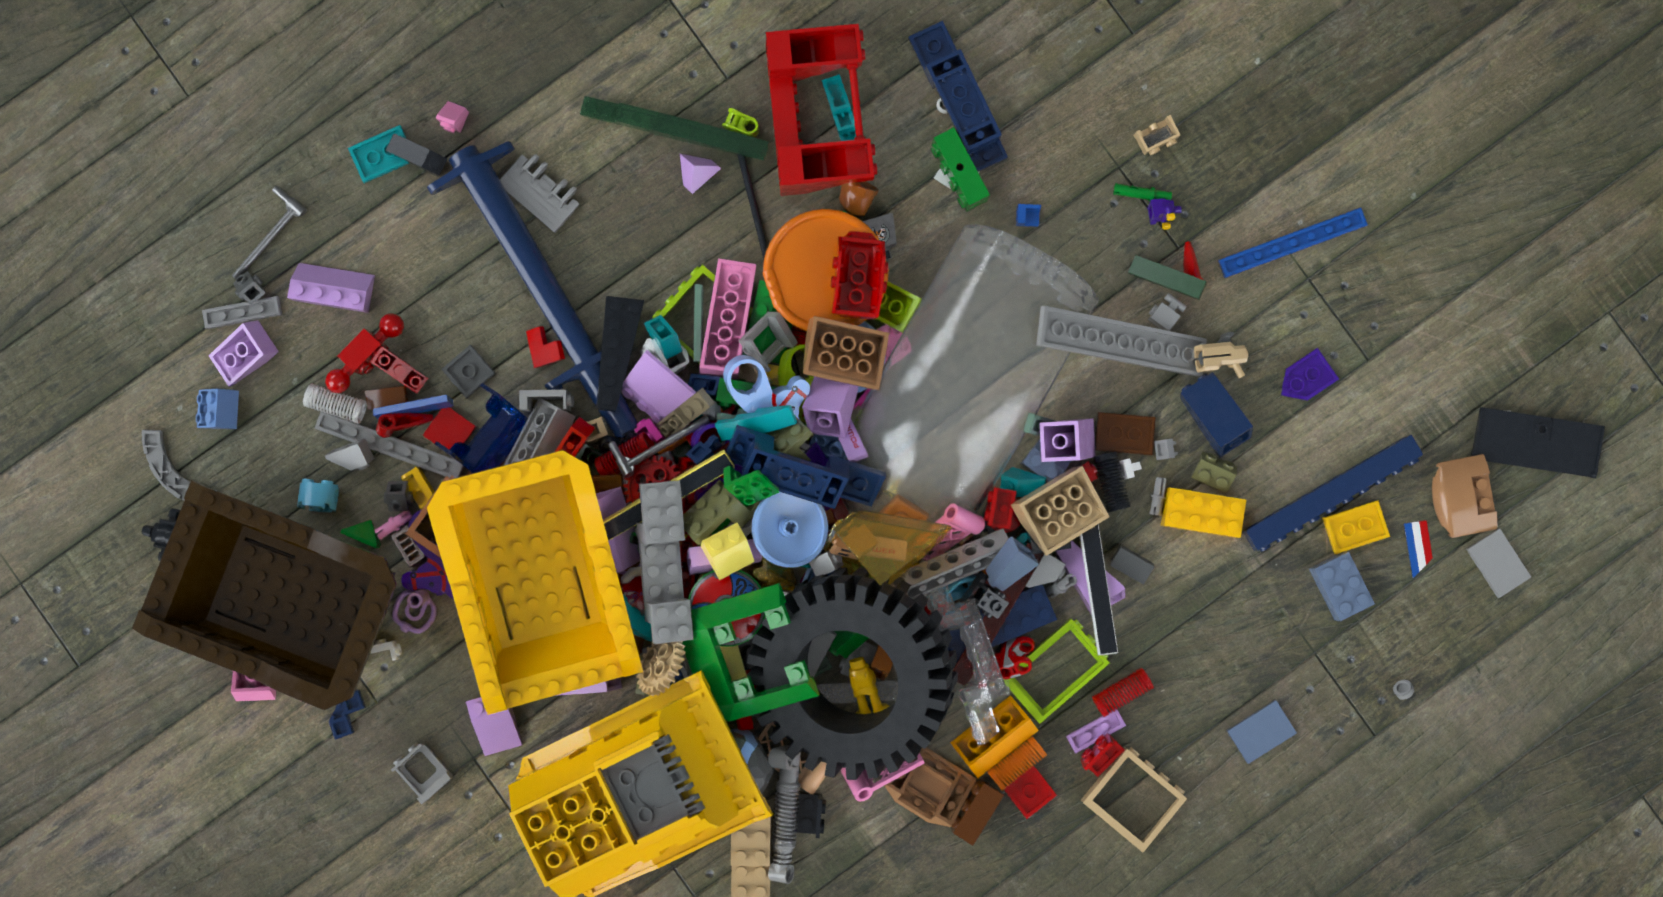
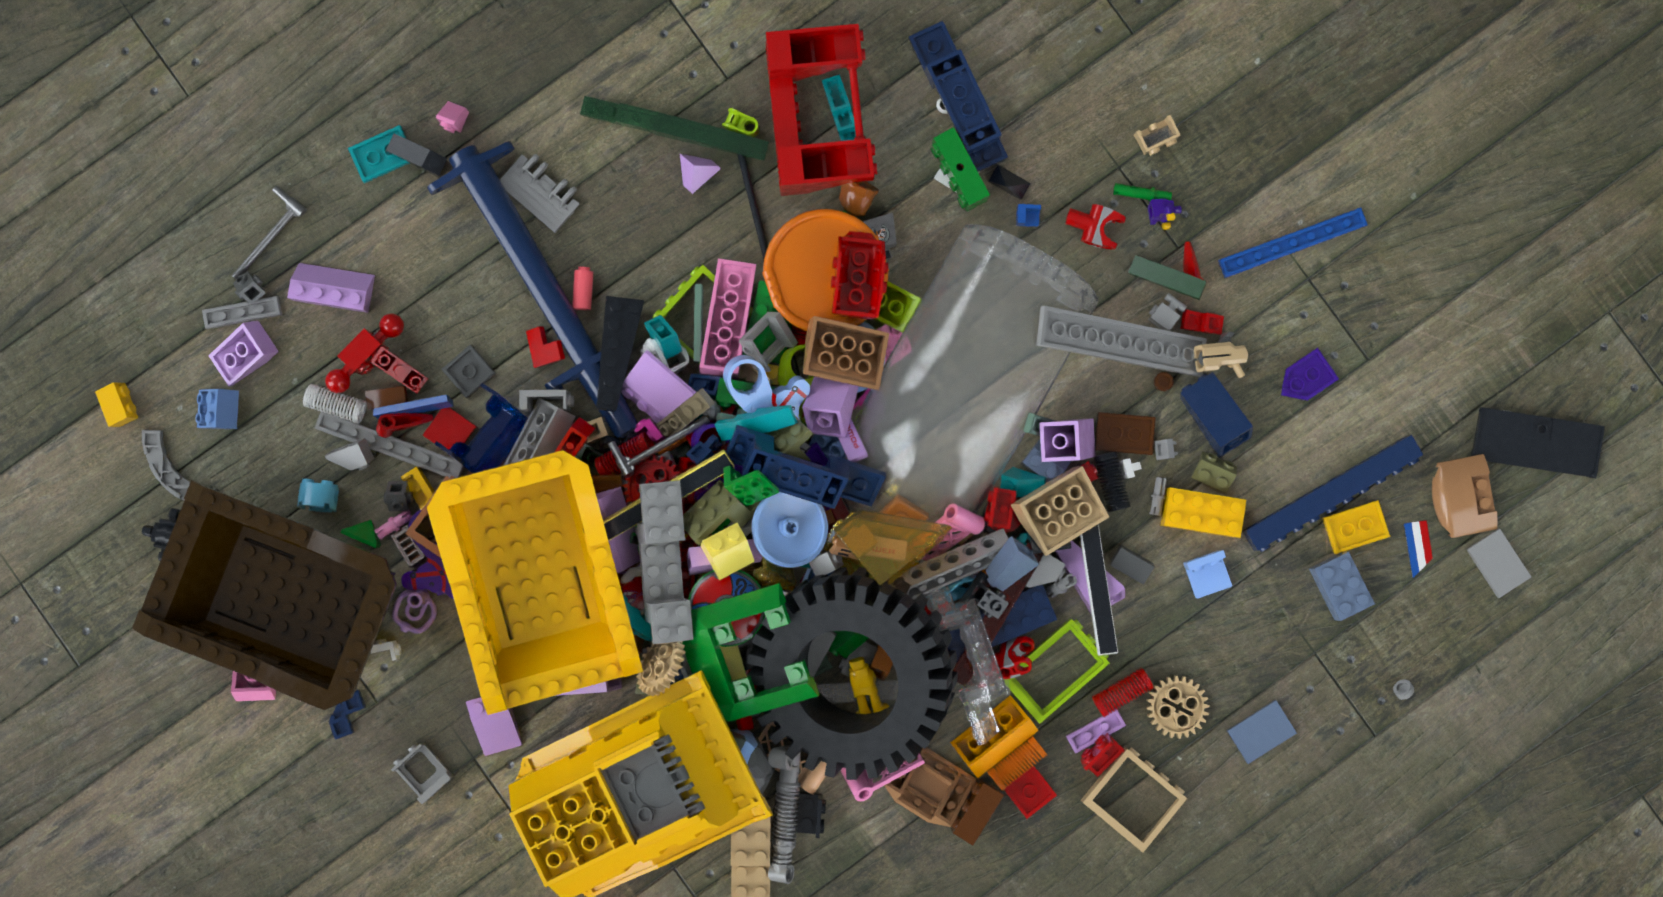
none -> yellow brick [95,382,138,427]
none -> coral brick [572,267,594,311]
none -> black slope [988,165,1031,200]
none -> red connector [1065,204,1126,250]
none -> tan gear [1146,675,1210,739]
none -> reddish brown tile [1153,372,1174,391]
none -> red slope [1180,310,1224,335]
none -> light blue bracket [1183,550,1232,598]

